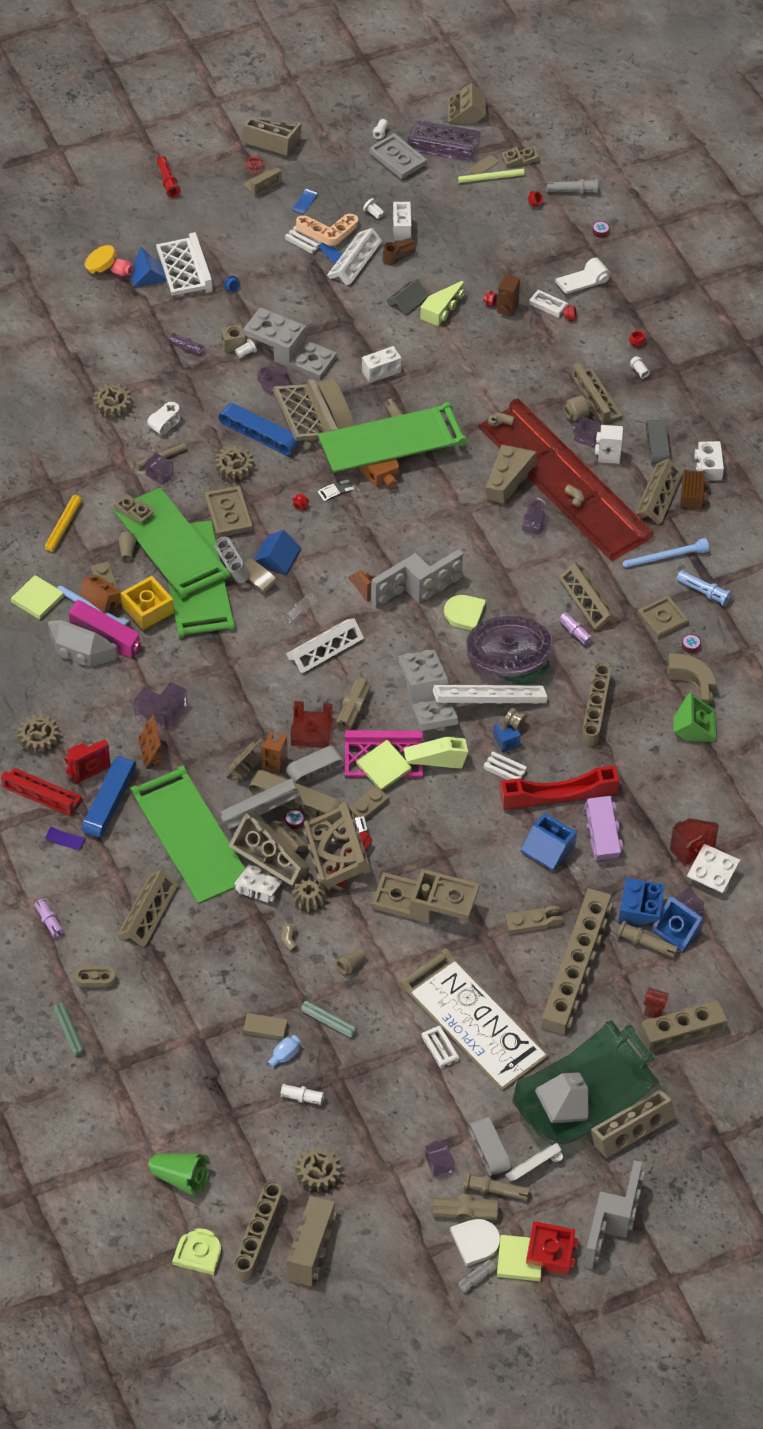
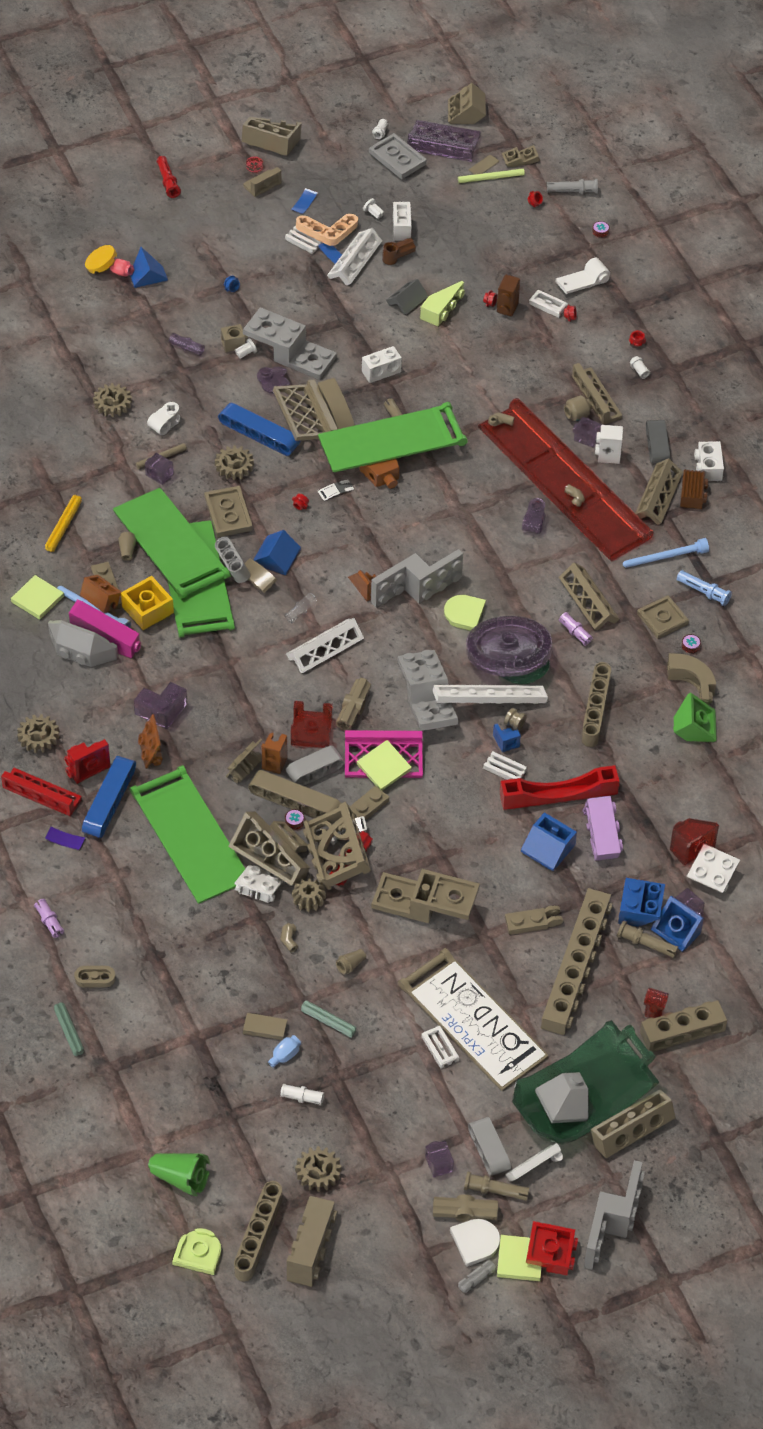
dark tan slope [114,494,154,523] -> none
dark tan fence [117,870,178,947] -> none
white fence [156,232,213,296] -> none
light grey fence [221,778,300,829] -> none
yellowish green slope [404,737,468,769] -> none
dark tan wedge [486,445,538,504] -> none

